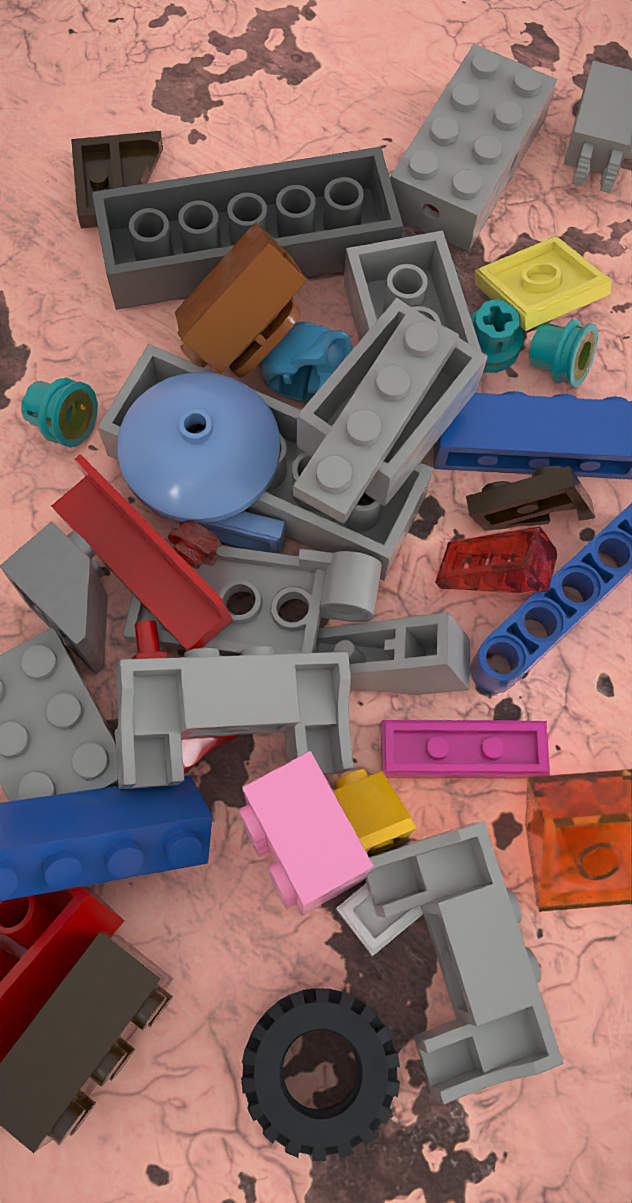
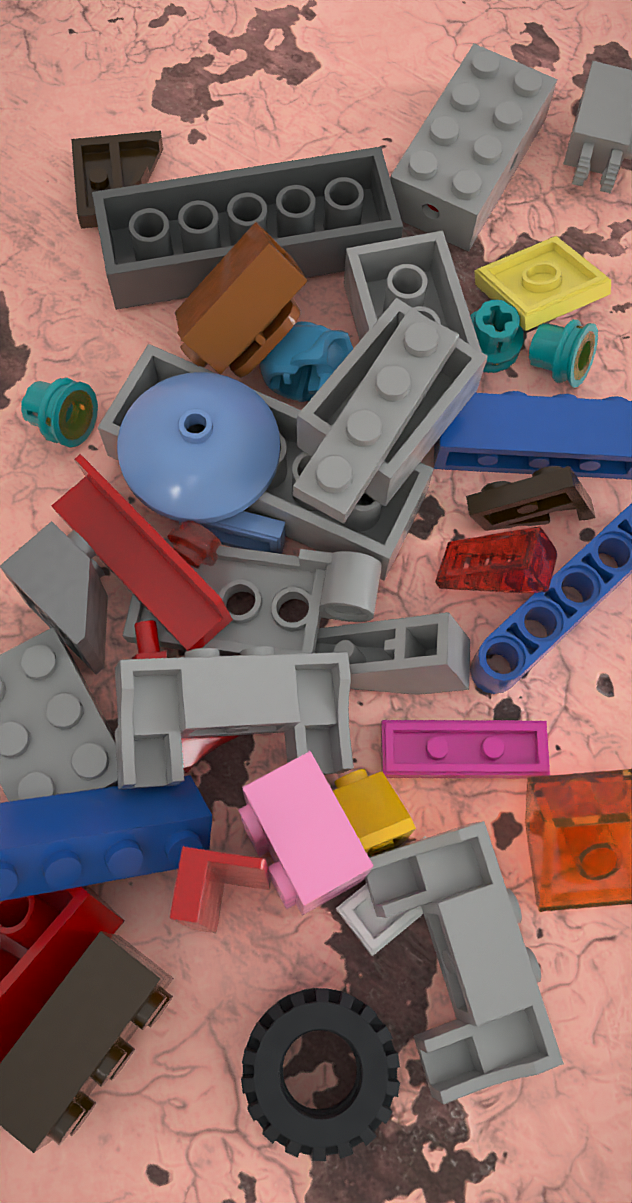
none -> red panel [169,846,271,933]

